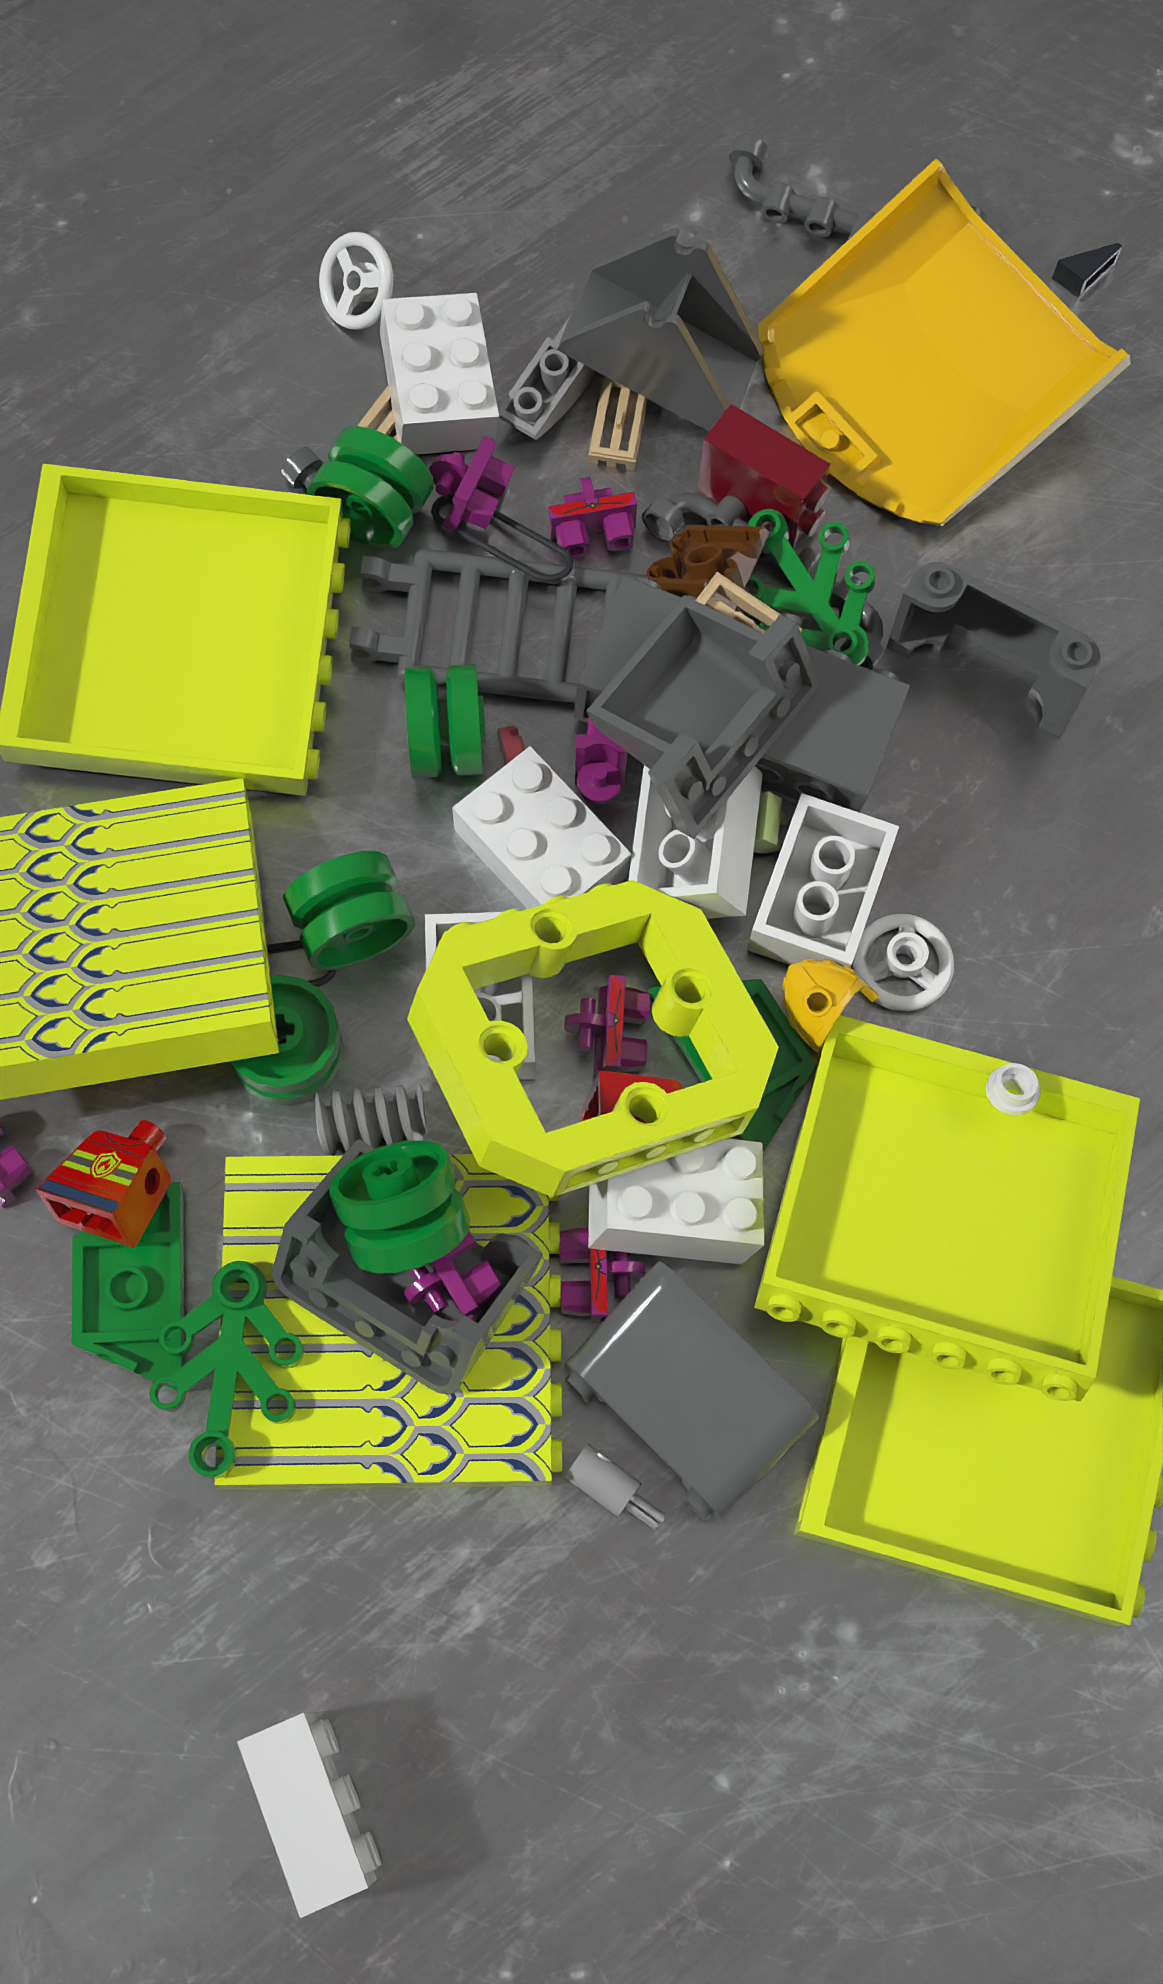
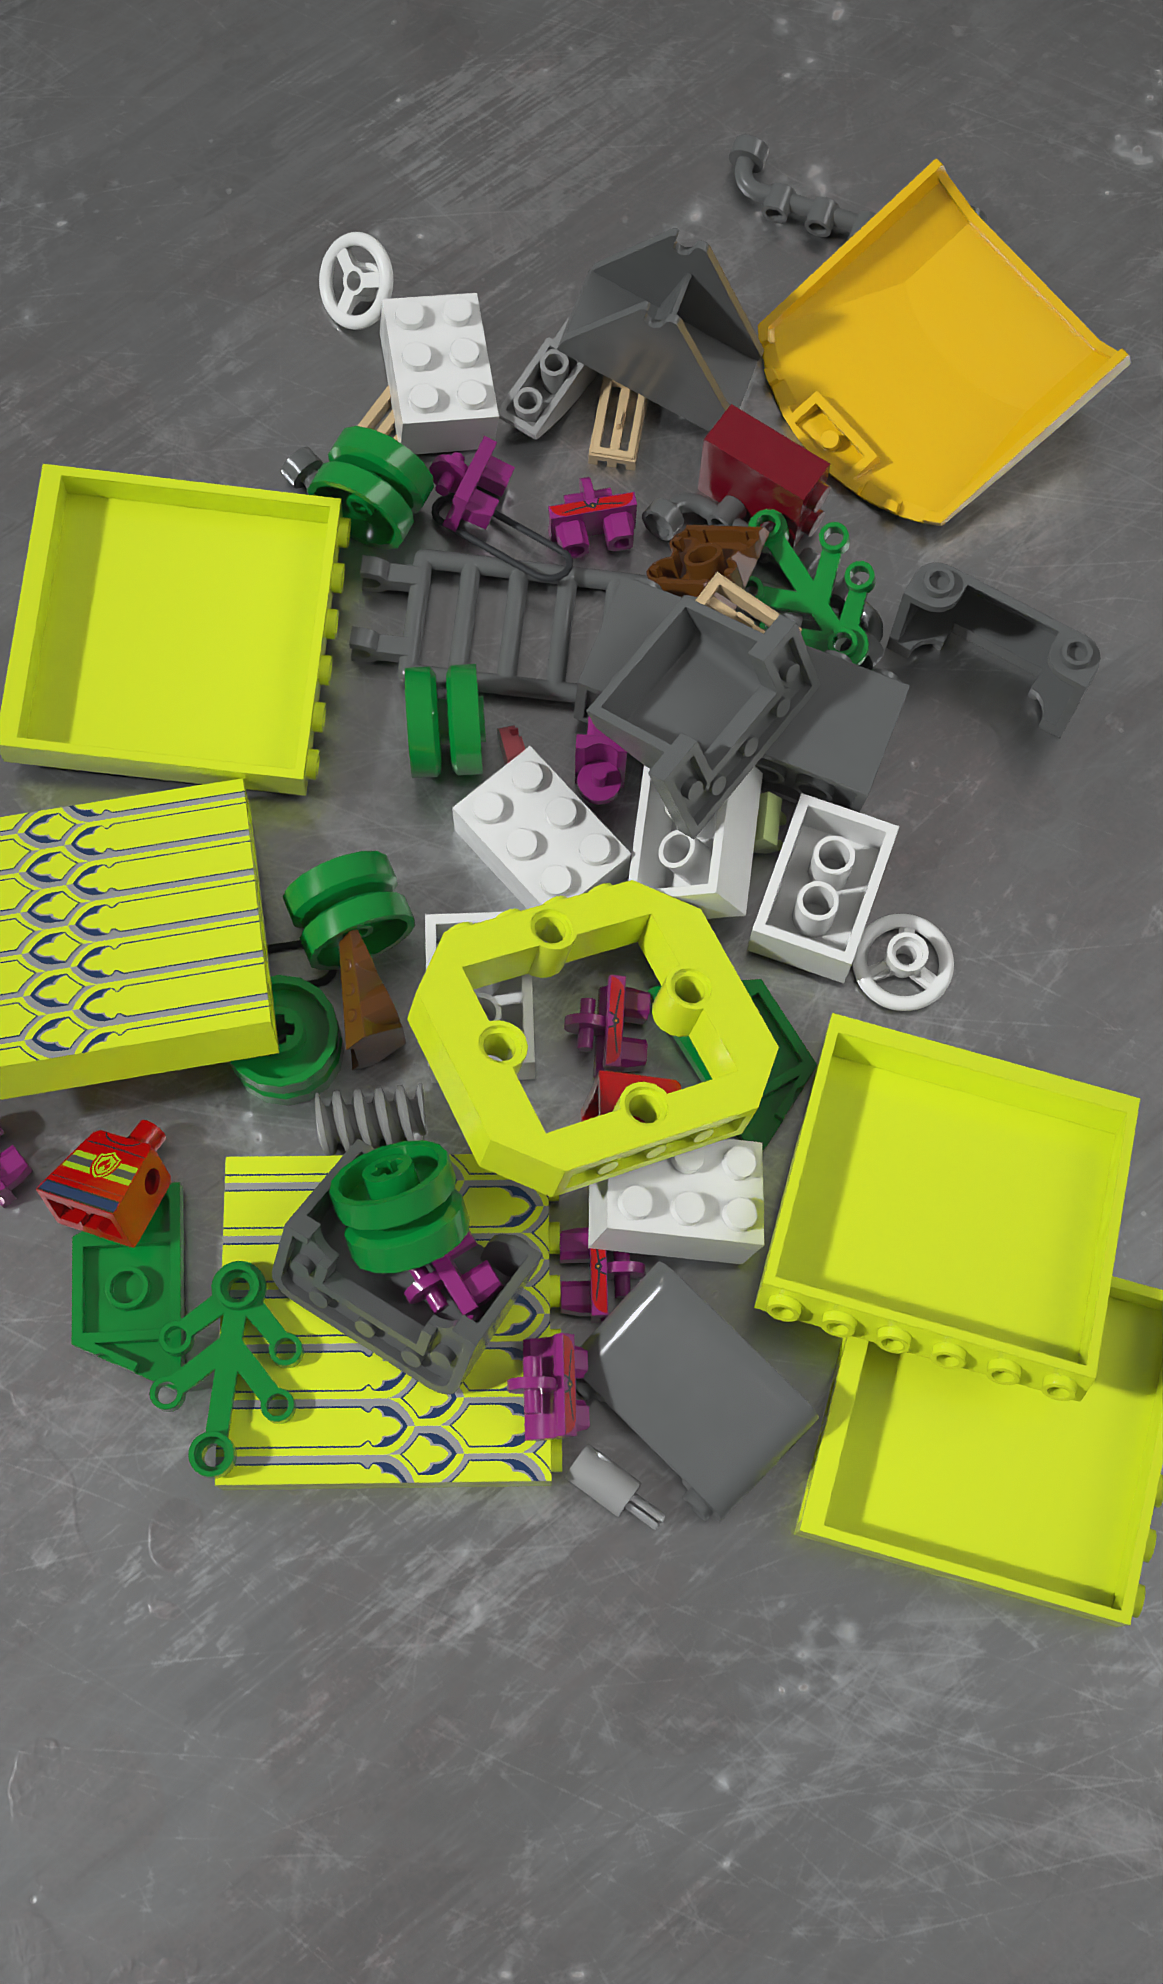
white brick [237,1712,381,1918] -> none
yellow helmet [782,958,879,1052] -> none
white plate [986,1063,1040,1115] -> none
black piece [1052,243,1122,298] -> none
none -> reddish brown slope [339,929,406,1071]
none -> magenta hips [507,1333,590,1442]

